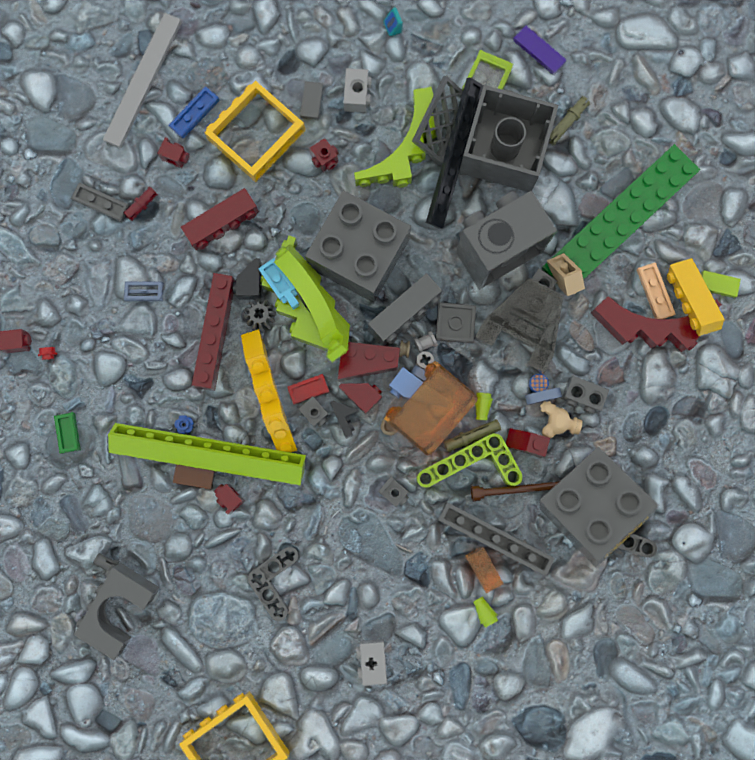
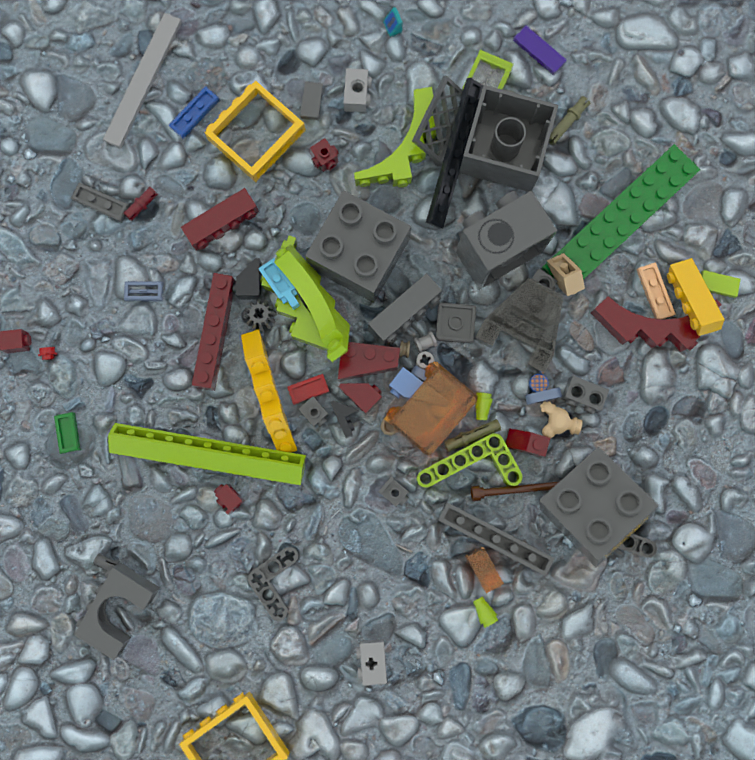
dark red brick [157,137,190,169] -> none
reddish brown tile [172,465,215,489] -> none
blue plate [174,415,194,434] -> none

